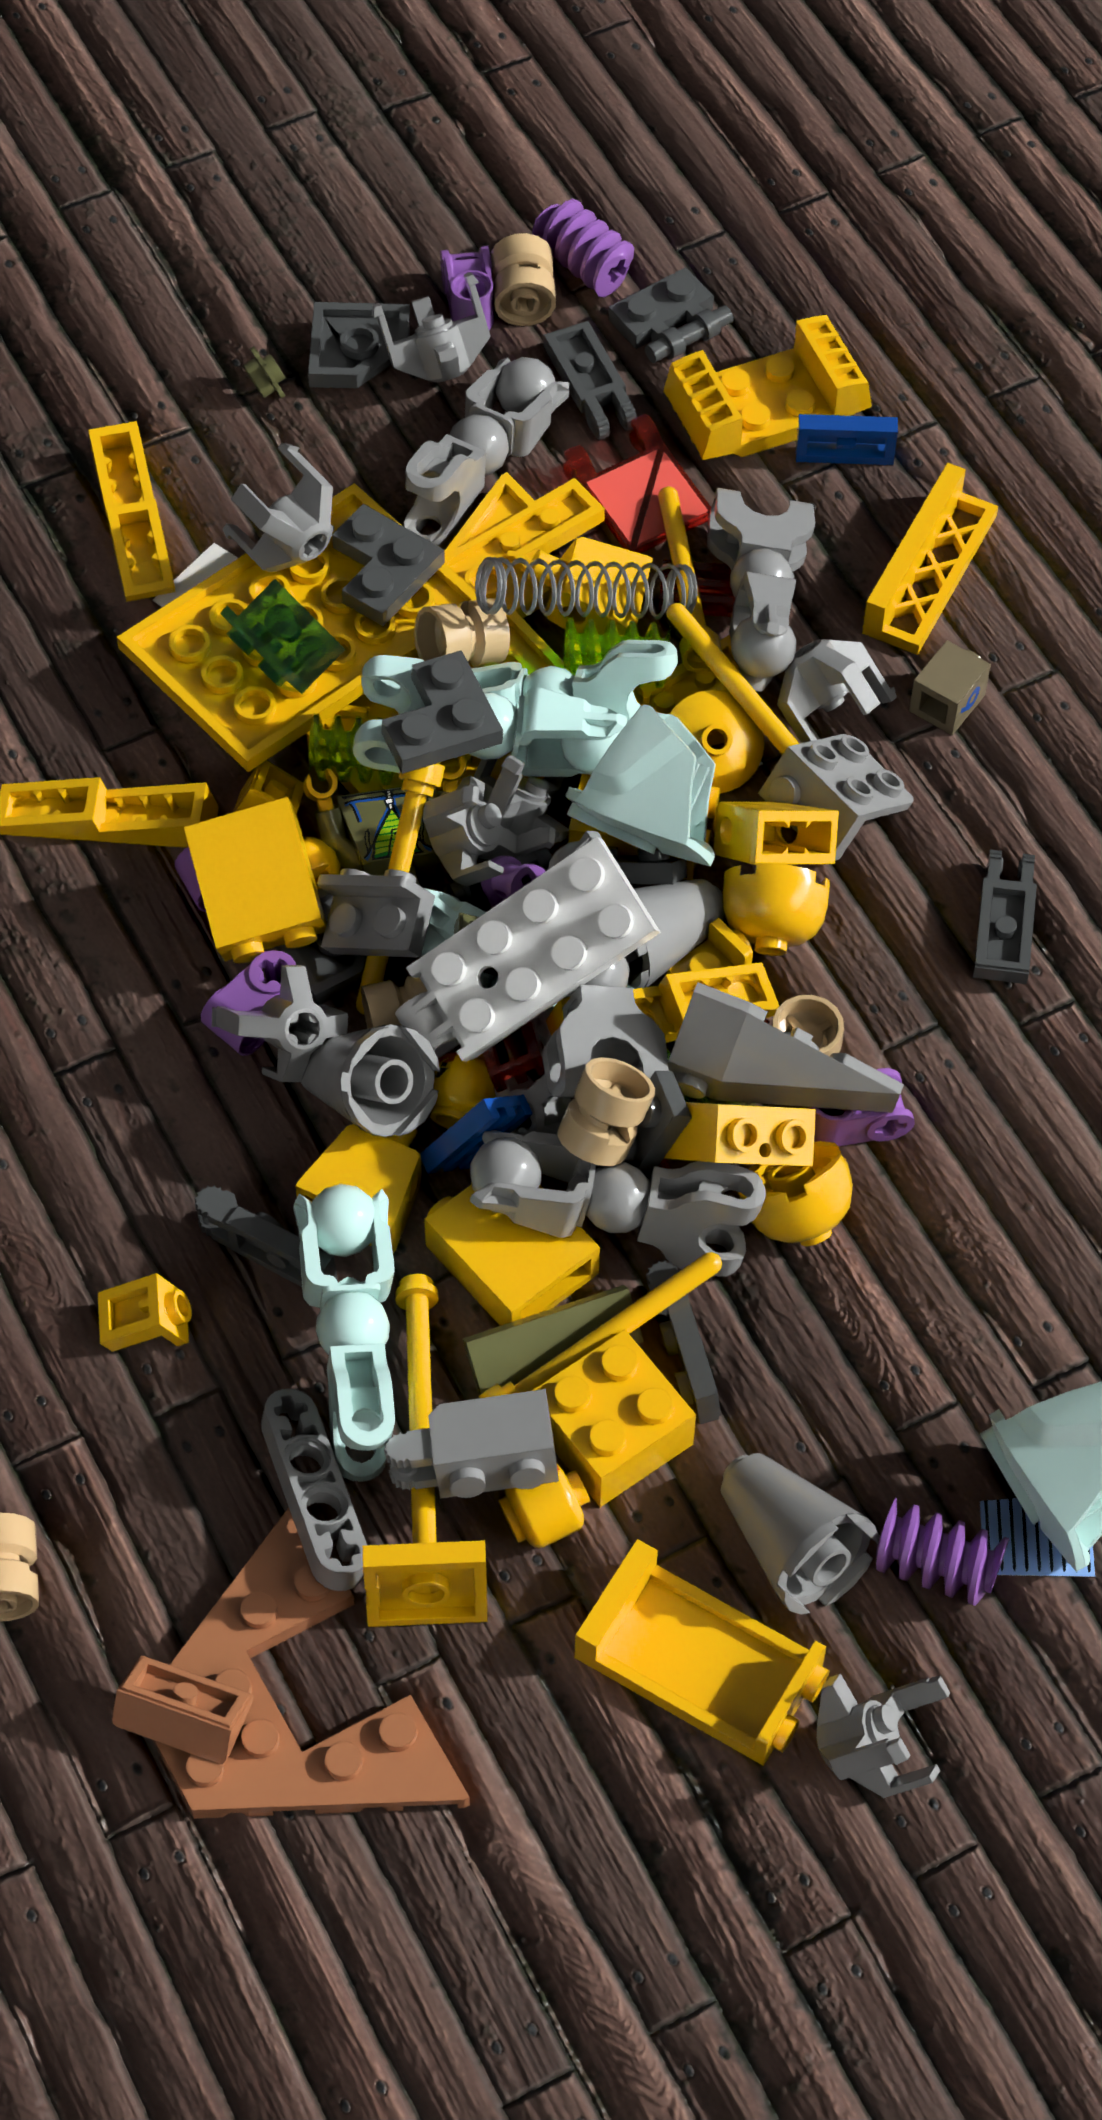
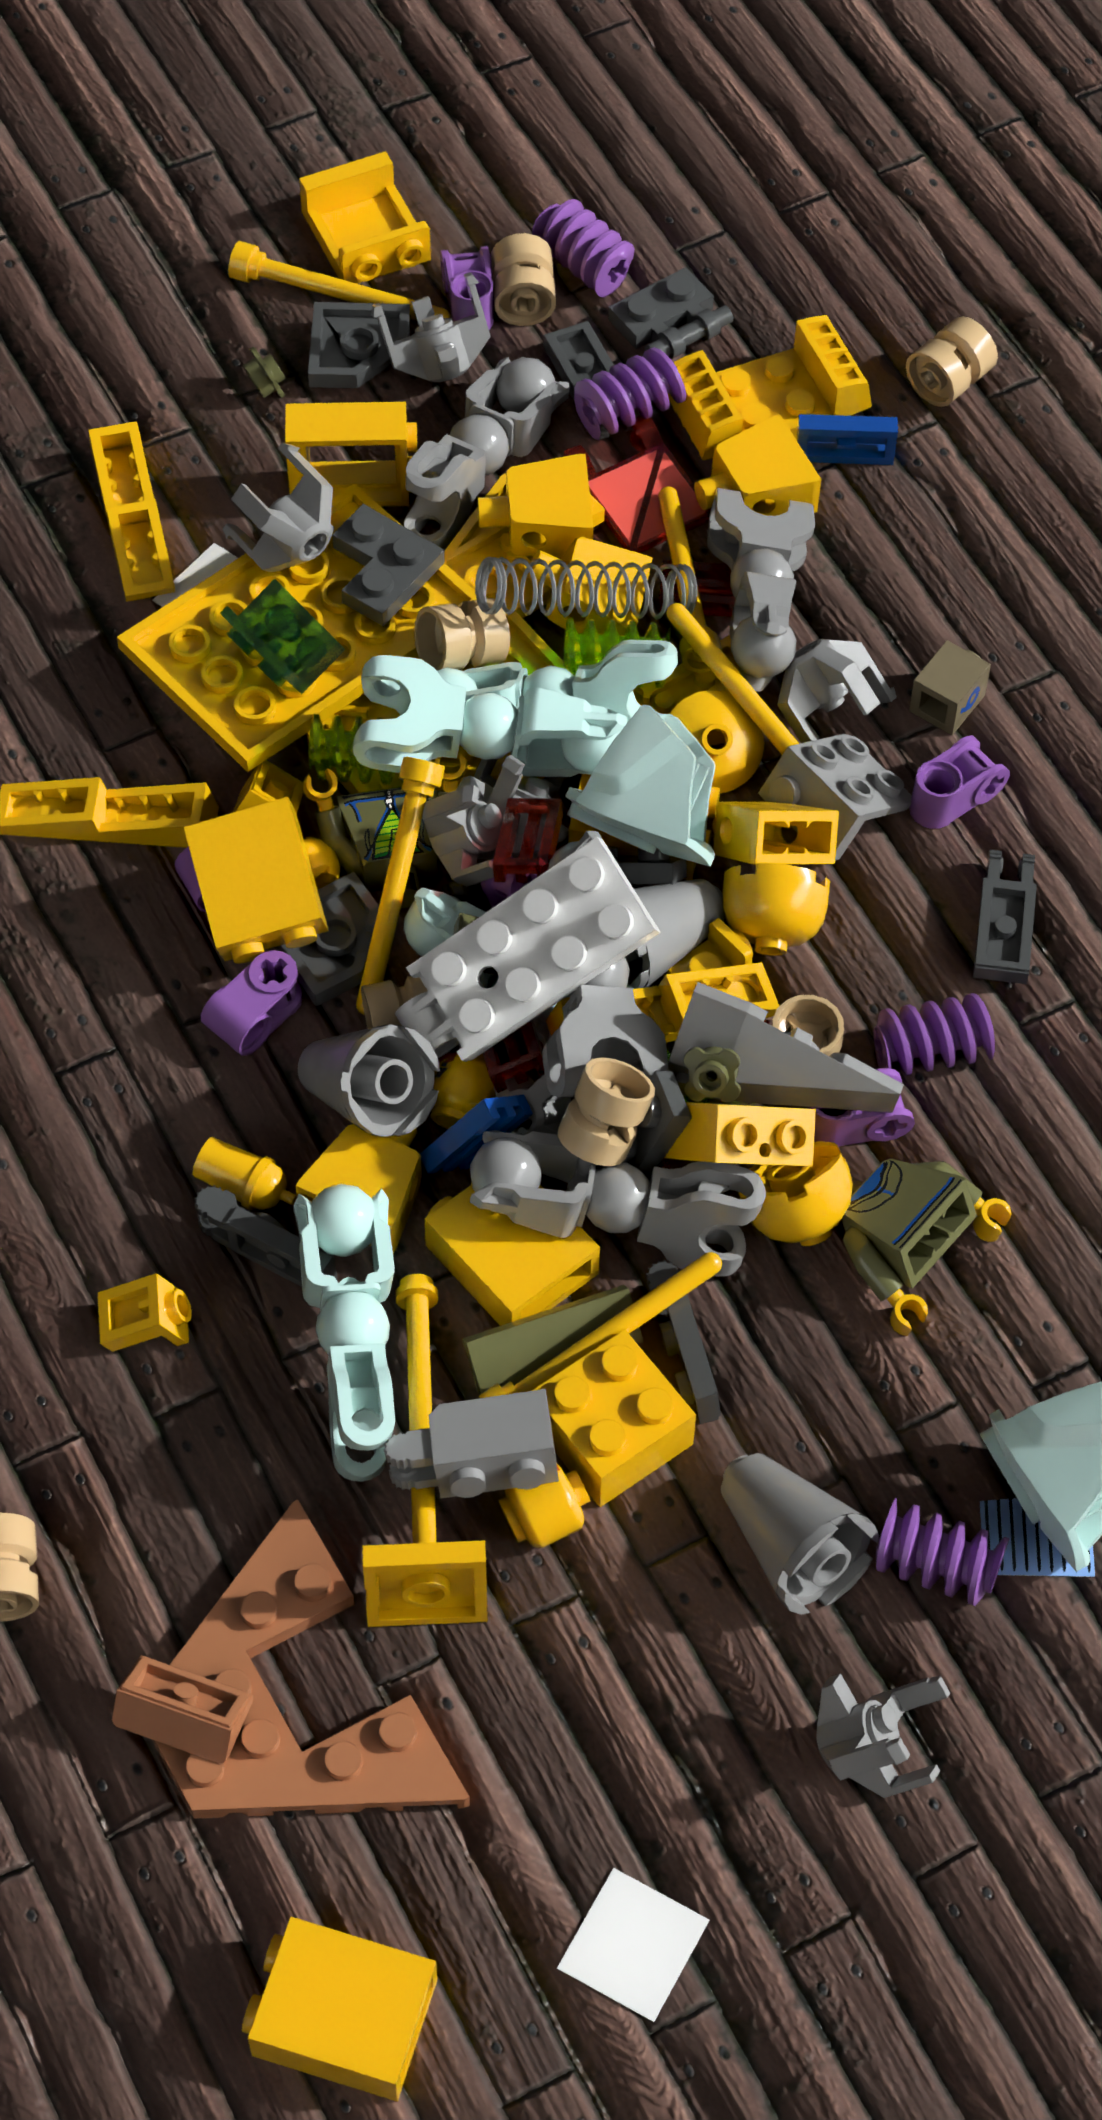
light grey piece [211,965,348,1082] -> none
light grey beam [261,1389,367,1591] -> none
light grey bracket [317,868,435,958] -> none
dark grey plate [381,650,503,774] -> none
yellow panel [575,1539,830,1766] -> none
yellow fence [862,462,998,655] -> none
none -> yellow piece [192,1136,297,1210]
none -> yellow piece [228,241,450,321]
none -> yellow brick [242,1916,438,2102]
none -> yellow window [285,402,417,506]
none -> yellow panel [299,151,431,284]
none -> yellow torso [478,454,593,558]
none -> clear red tile [492,798,563,883]
none -> white sticker [557,1868,710,2022]
none -> medium lavender piece [574,347,687,441]
none -> olive plate [683,1046,741,1103]
none -> yellow torso [694,414,821,516]
none -> olive torso [842,1159,1011,1336]
none -> medium lavender piece [873,993,995,1076]
none -> tan wheel [906,316,998,407]
none -> medium lavender piece [909,735,1010,829]

